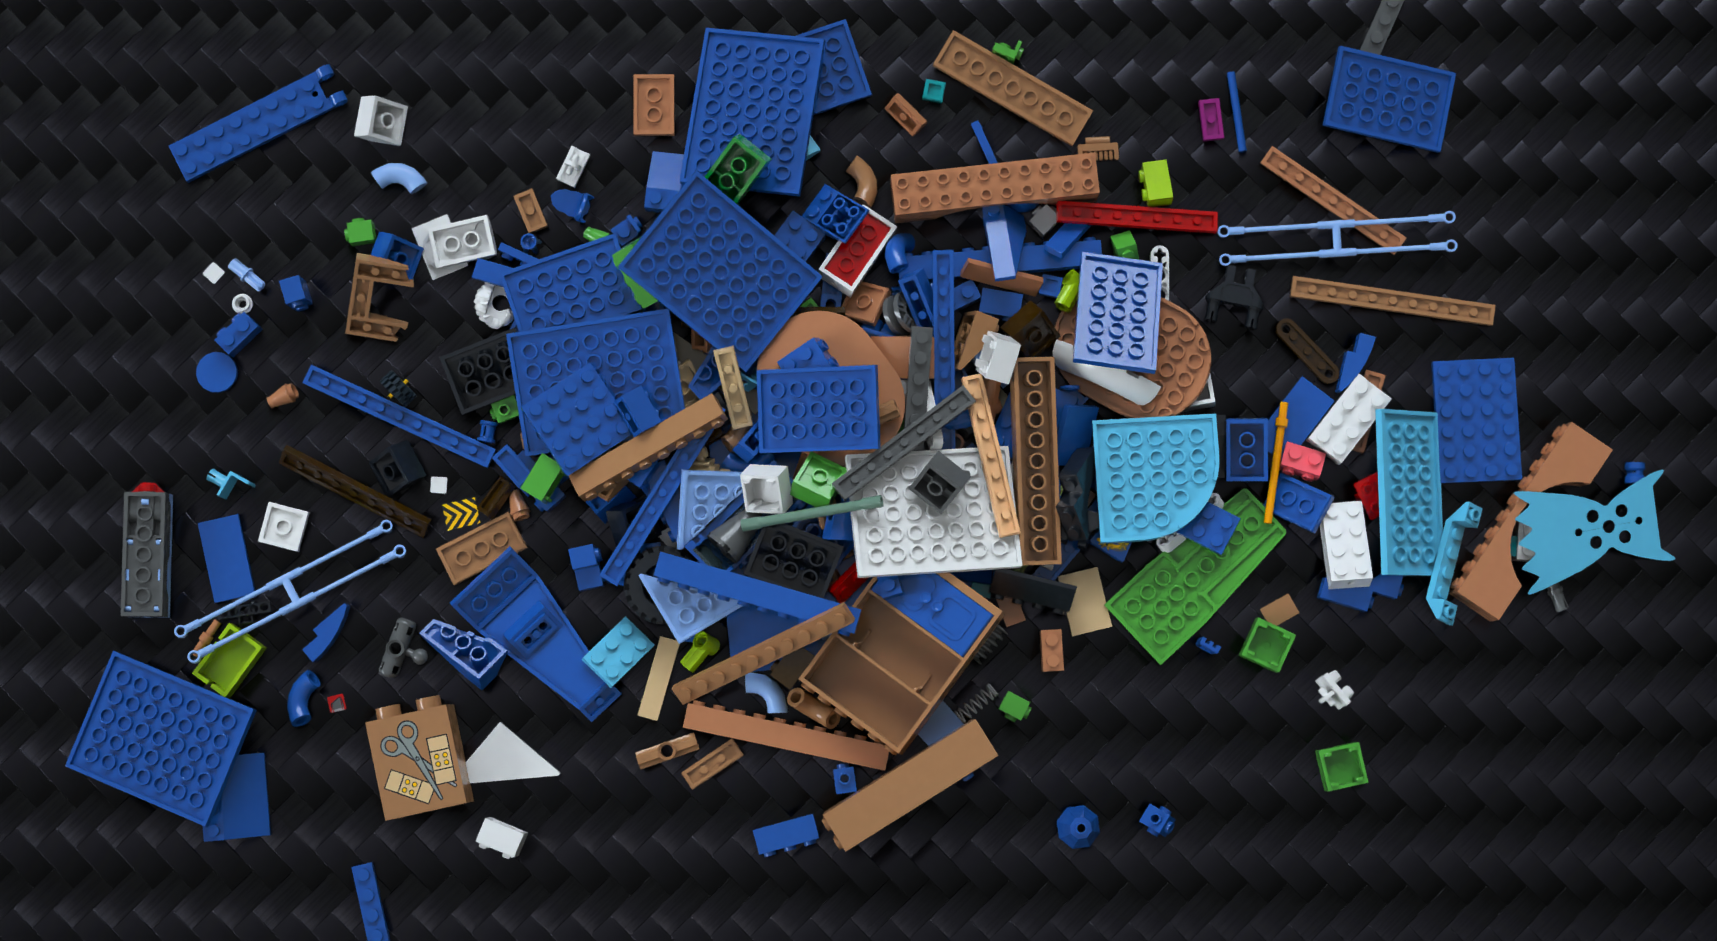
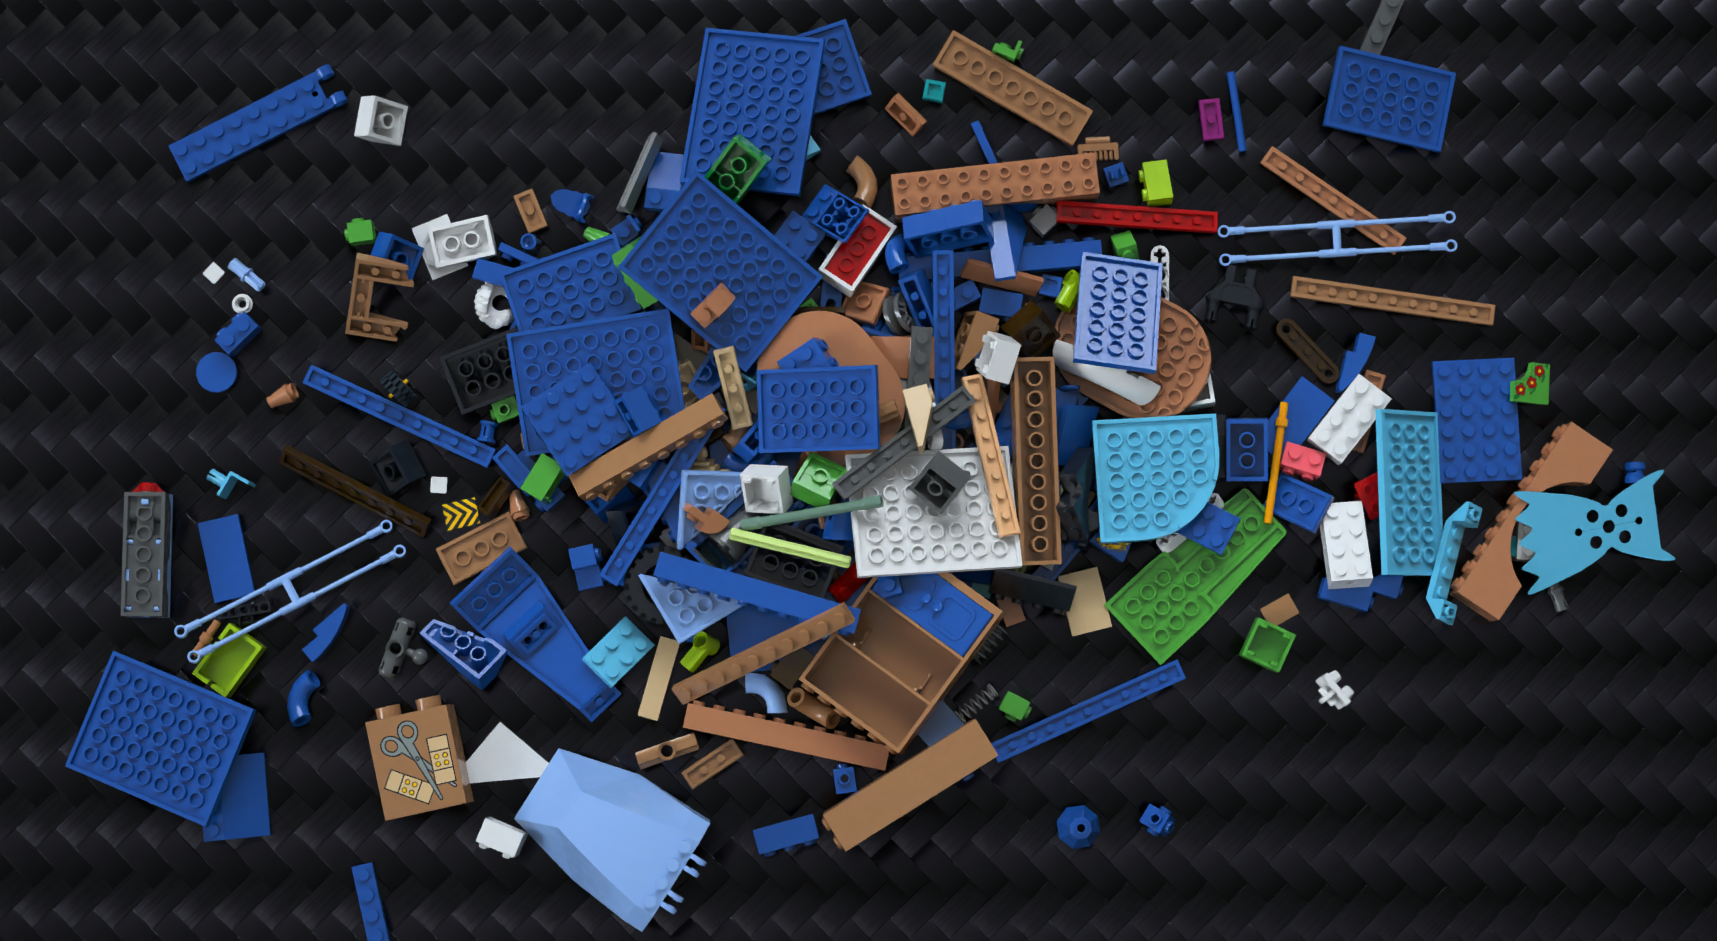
white plate [258,502,310,552] -> none
blue brick [279,275,313,311] -> none
sticker [327,694,346,713] -> none
light blue cylinder [371,163,427,194] -> none
white hips [556,146,591,188] -> none
nougat plate [634,74,675,136] -> none
nougat brick [1039,629,1064,672] -> none
blue tile [1044,223,1092,258] -> none
blue tile [1195,637,1221,655] -> none
bright green container [1315,742,1369,792] -> none
none -> light blue windscreen [514,748,710,932]
none -> light grey slope [616,132,663,214]
none -> nougat brick [683,503,730,534]
none -> nougat brick [690,282,736,328]
none -> yellowish green axle [729,528,851,568]
none -> blue brick [902,200,994,258]
none -> tan slope [902,384,935,454]
none -> blue plate [991,660,1186,763]
none -> blue tile [1103,162,1129,189]
none -> bright green tile [1510,362,1550,405]

